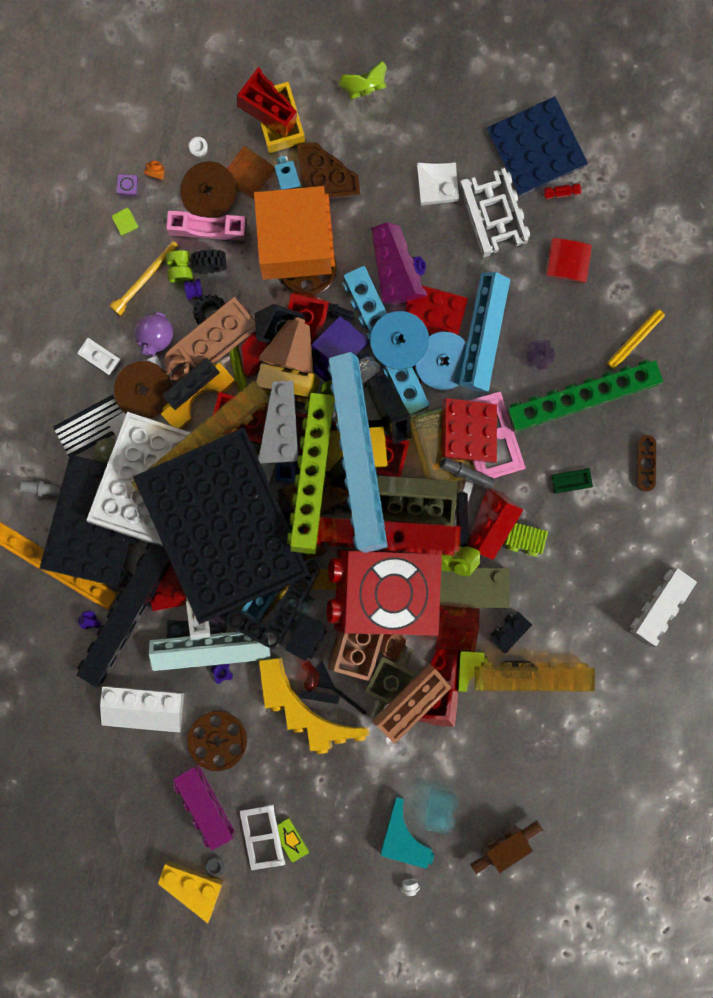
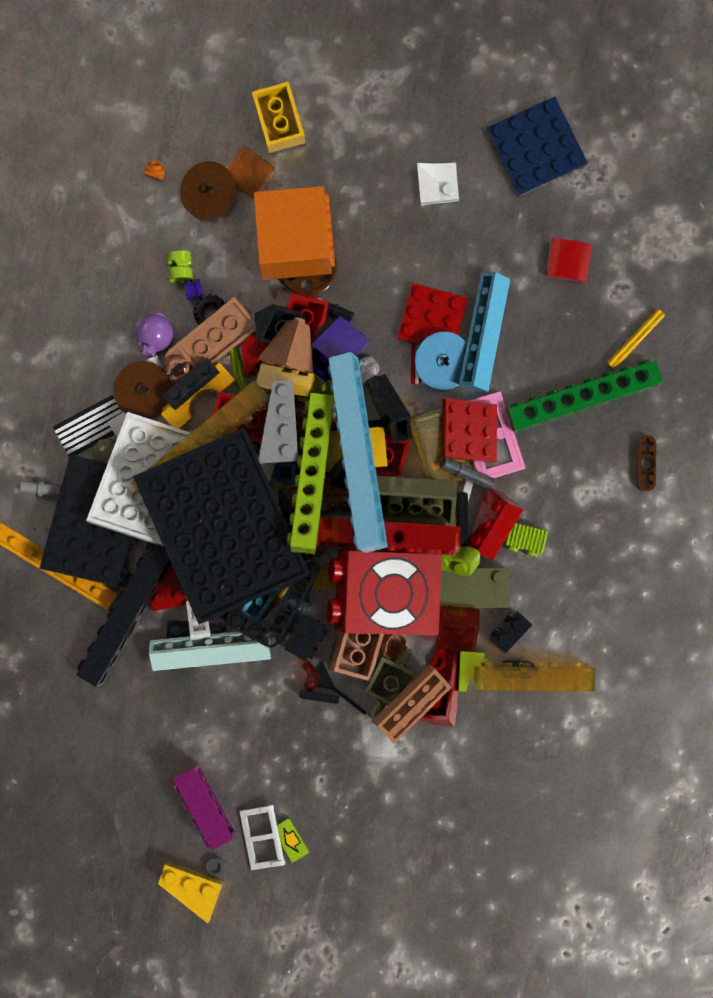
white plate [77,338,121,376] -> none
dark purple plate [78,610,101,629] -> none
white slope [100,686,184,733] -> none
yellow piece [109,241,178,316] -> none
lime slope [111,208,139,236] -> none
medium lavender tile [117,174,138,196] -> none
bright pink arch [167,210,247,241] -> none
white tile [188,137,208,157] -> none
reddish brown wedge [188,711,247,771] -> none
black tyre [191,249,227,274] -> none
dark purple plate [211,664,233,684] -> none
red wedge [237,66,297,137] -> none
yellow arch [259,658,370,754] -> none
medium azure torso [274,156,301,190] -> none
reddish brown plate [297,142,360,200] -> none
lime brick [338,61,387,100] -> none
medium azure brick [342,266,430,416] -> none
dark azure piece [370,311,429,370] -> none
magenta wedge [371,222,427,305] -> none
teal arch [380,795,435,869] -> none
white plate [400,879,420,896] -> none
dark purple plate [412,256,426,276] -> none
clear light blue brick [424,788,459,835] -> none
white fence [460,167,530,257] -> none
reddish brown brick [470,820,544,875] -> none
clear purple brick [526,339,556,370] -> none
red axle [544,183,582,199] -> none
dark green tile [550,468,593,494] -> none
white wedge [629,568,697,647] -> none

